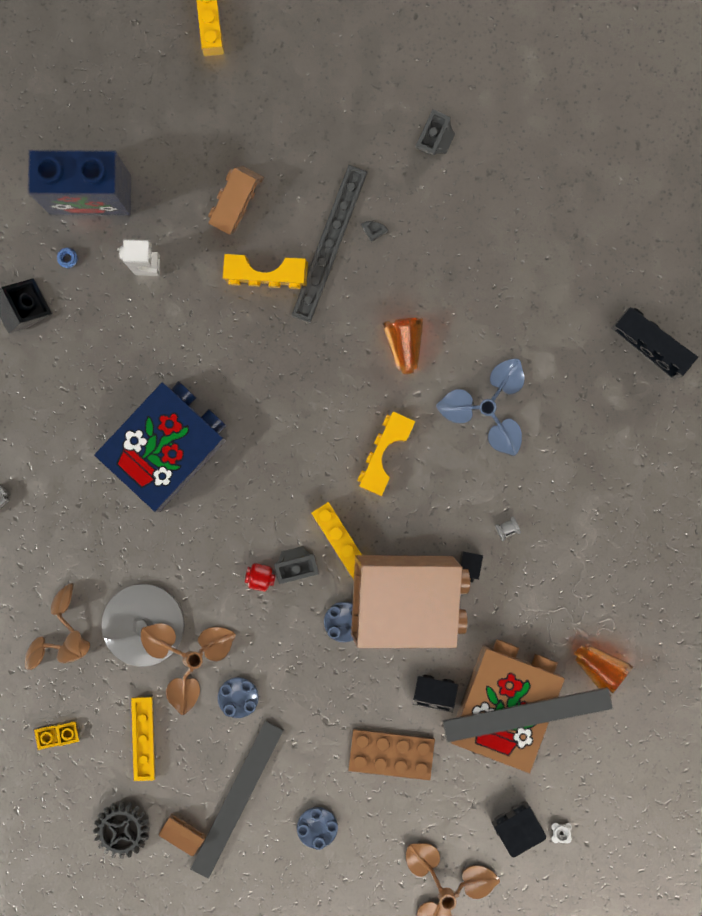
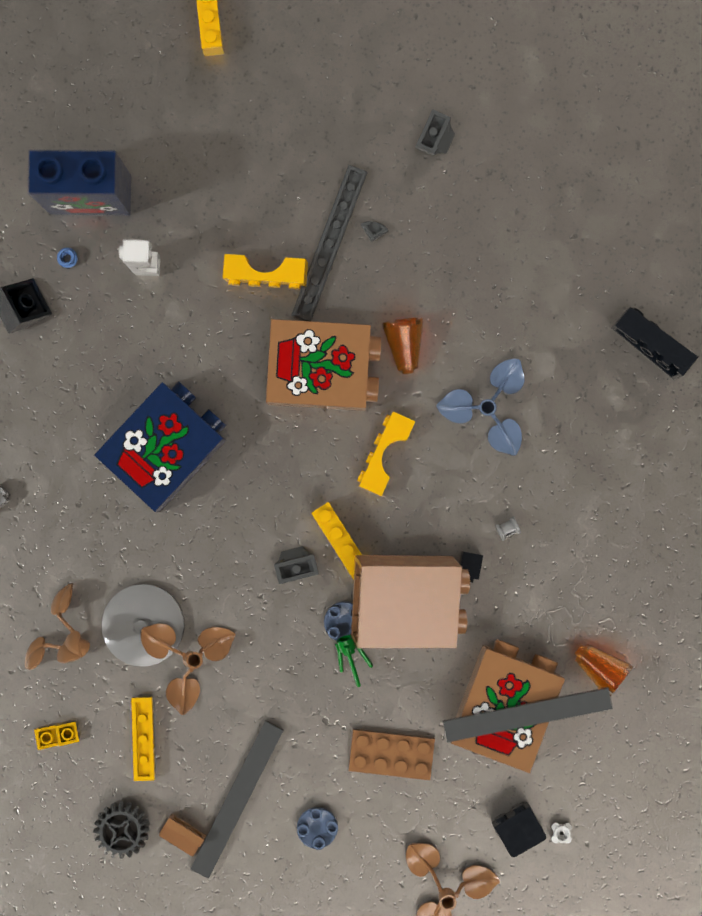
medium nougat wedge [208,166,264,235] -> none
sand blue dish [218,677,259,718] -> none
red head [244,563,276,592] -> none
black brick [413,675,459,713] -> none
none -> medium nougat brick [266,319,381,411]
none -> green plant [335,635,373,687]

